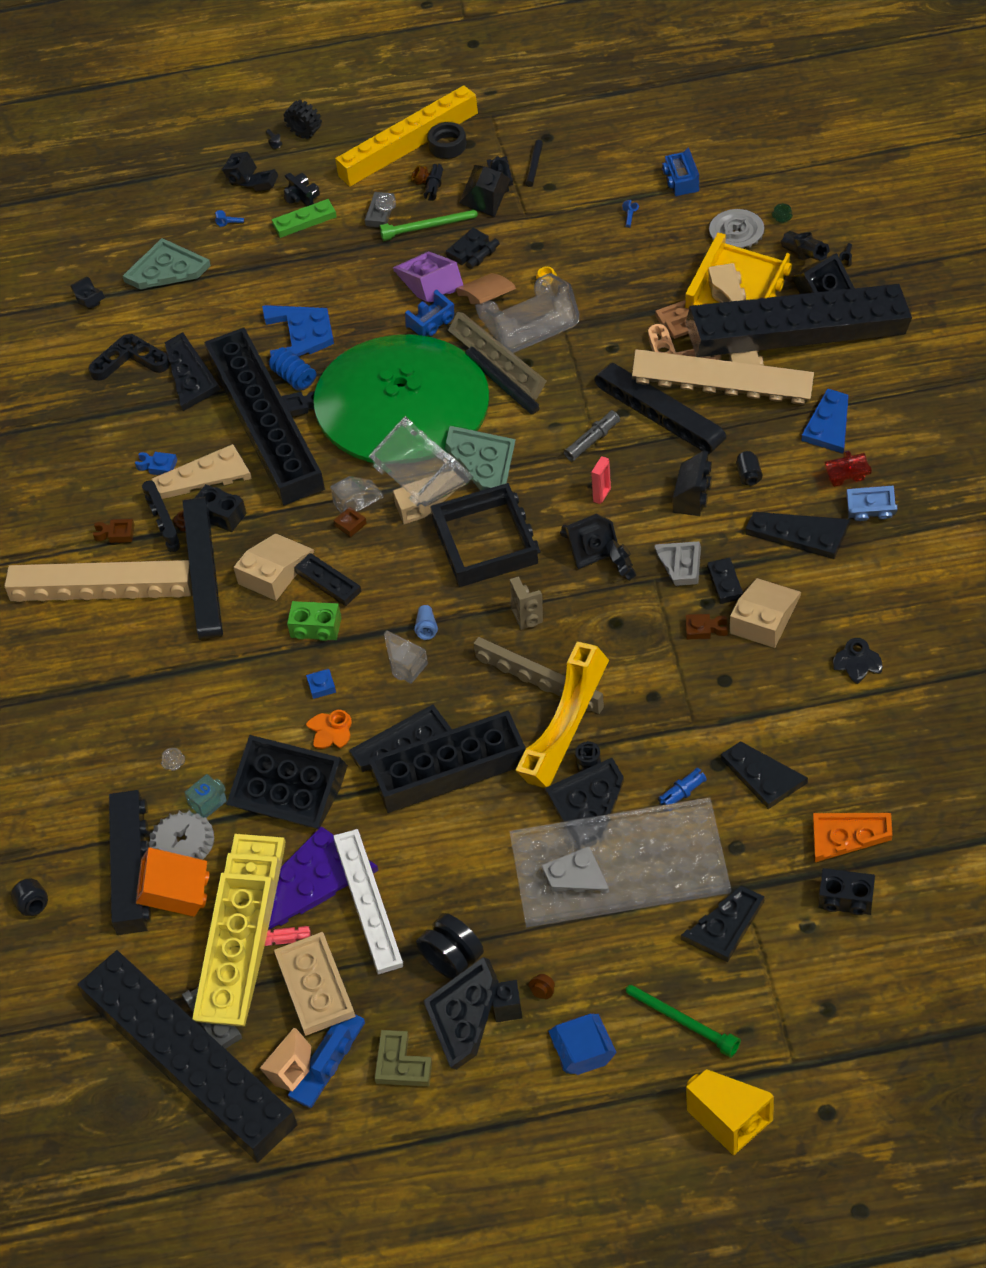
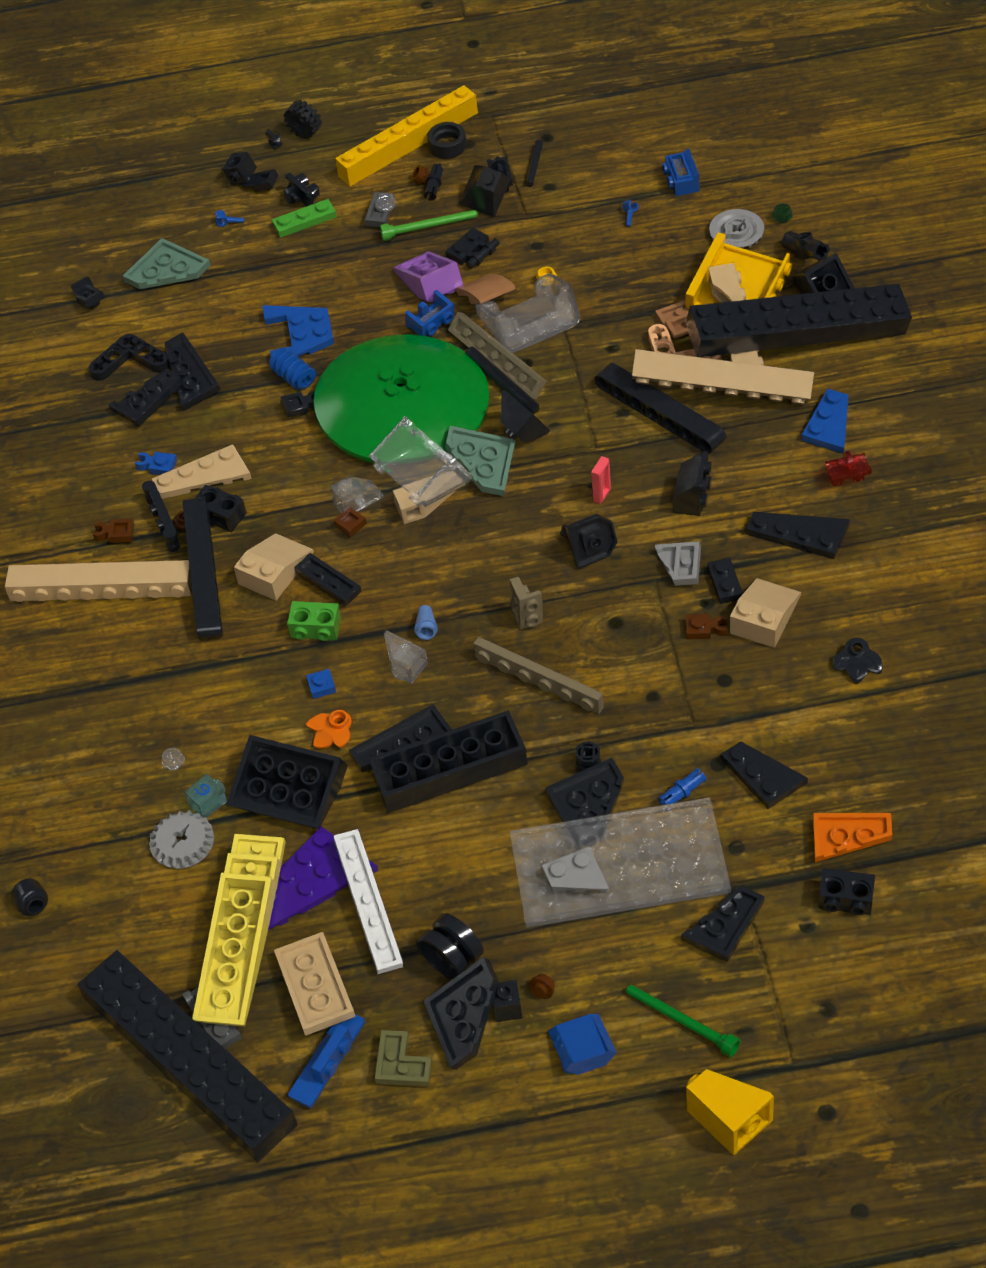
black brick [109,790,151,935] -> none
orange brick [136,847,209,917] -> none
black brick [204,327,325,506] -> none
light nougat slope [260,1028,311,1092] -> none
coral axle [264,926,311,946] -> none
black window [430,483,541,587] -> none
yellow arch [515,642,609,788] -> none
dark grey pin [564,410,620,462] -> none
black plate [605,540,637,581] -> none
black brick [736,451,763,486] -> none
black hand [839,243,852,266] -> none
medium blue bracket [846,486,897,521] -> none
none -> black wing [108,369,184,426]
none -> black slope [501,390,550,443]

